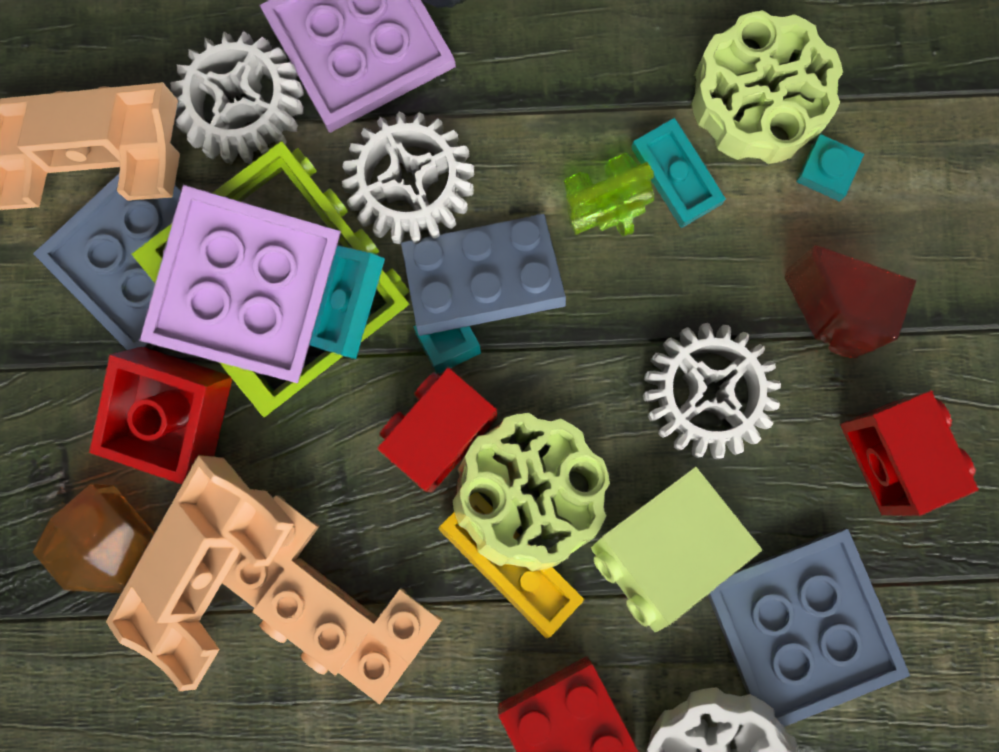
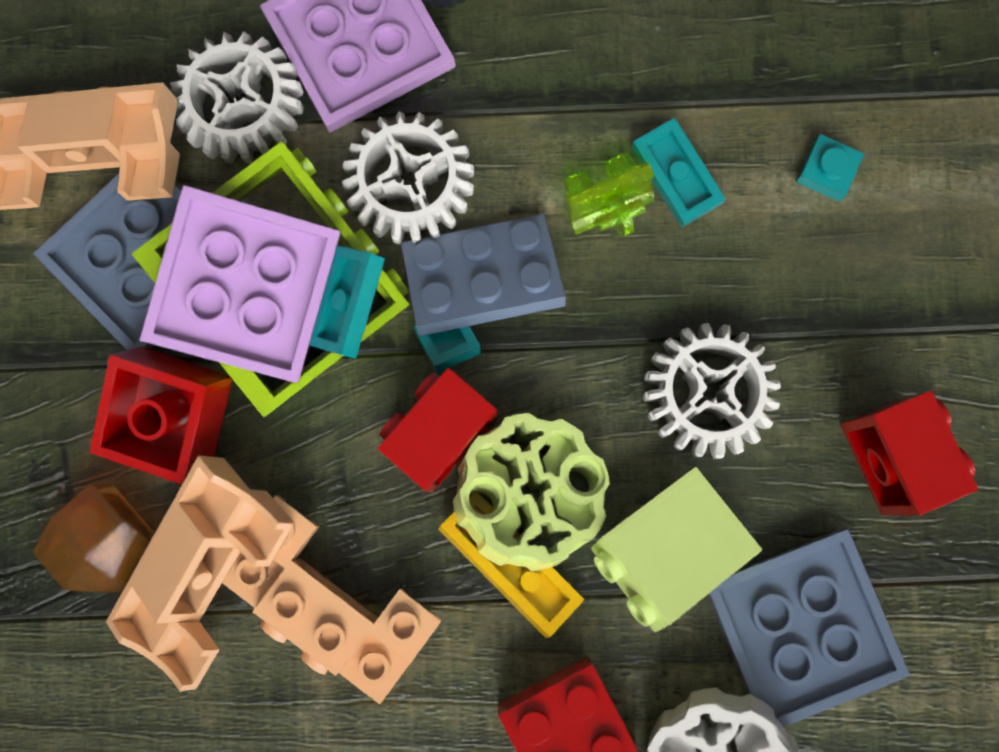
yellowish green connector [691,10,843,164] -> none
clear red slope [785,245,916,358] -> none

